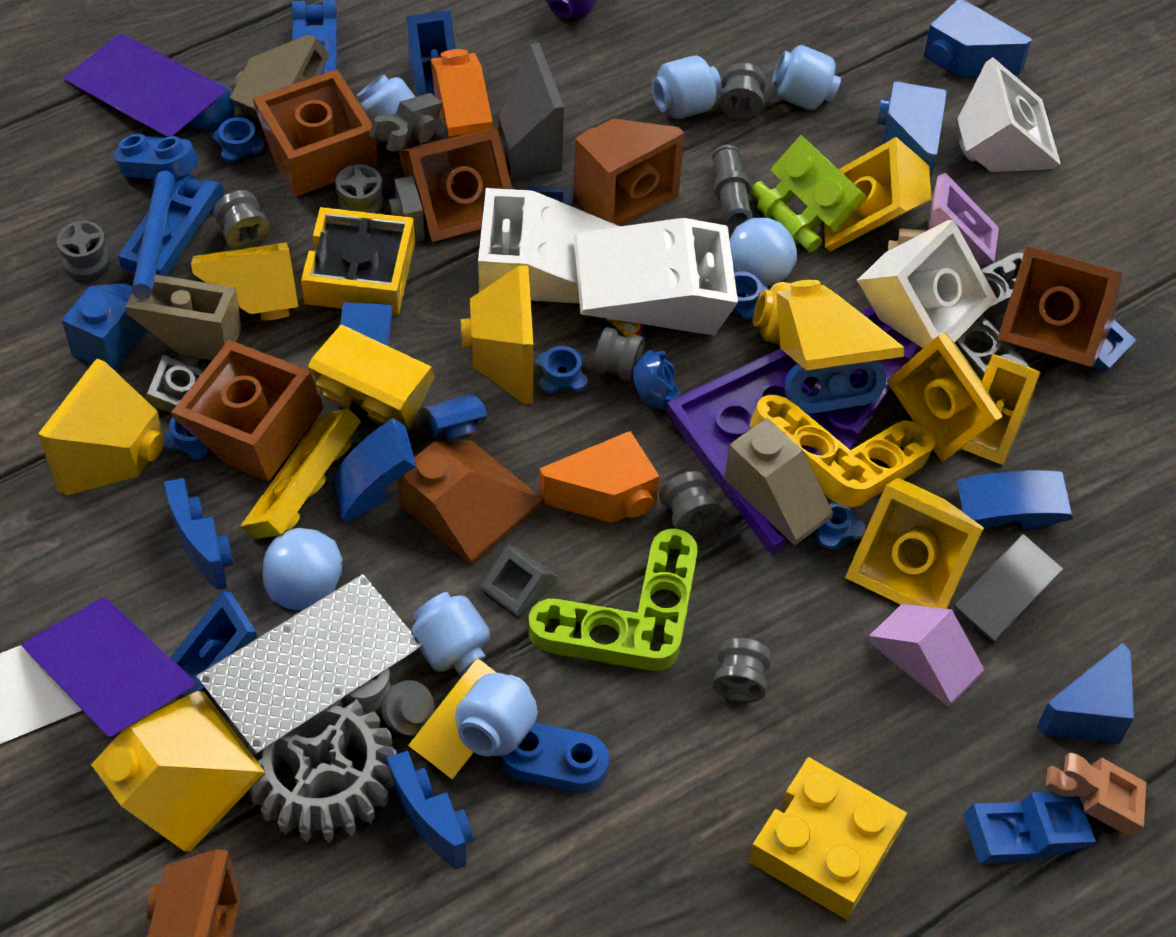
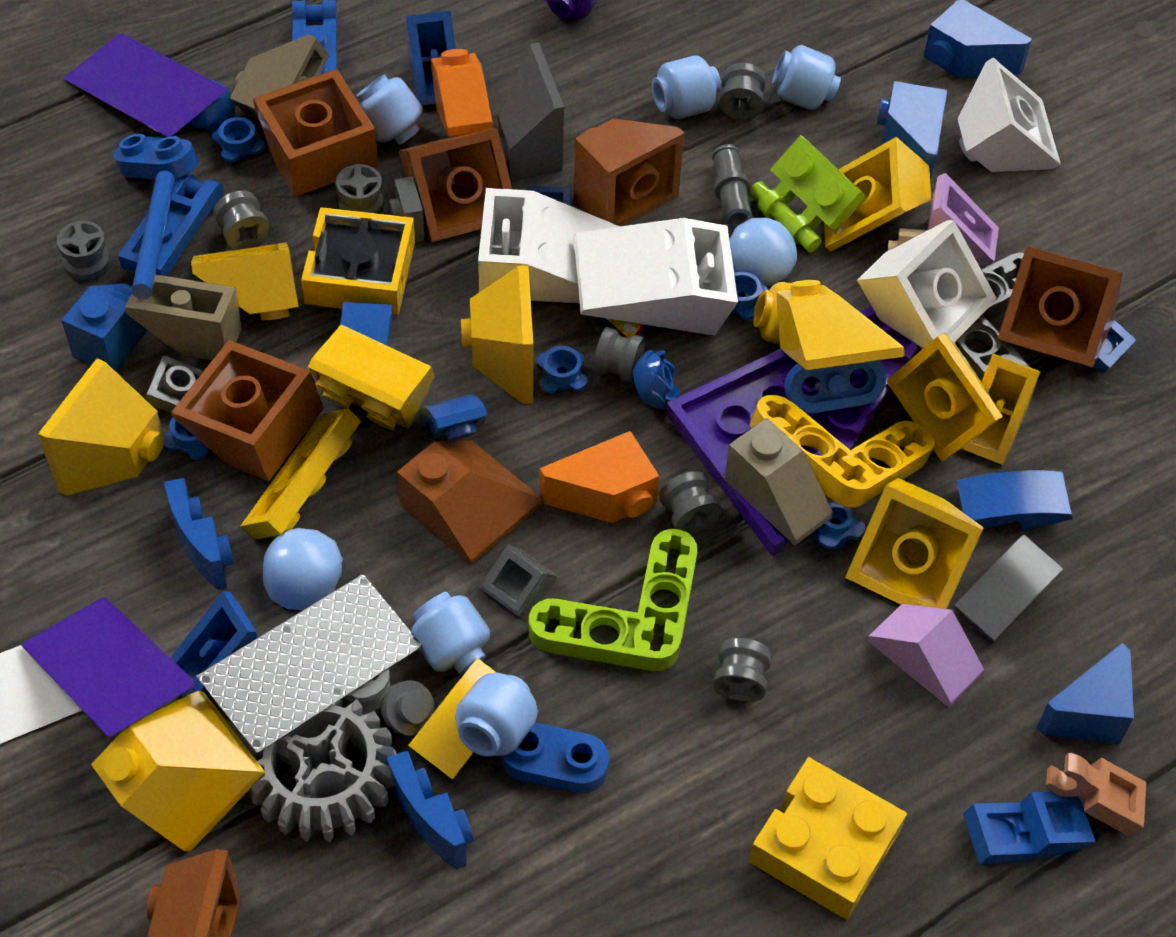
blue slope [332,418,416,523] -> none
dark grey plate [369,93,443,151] -> none

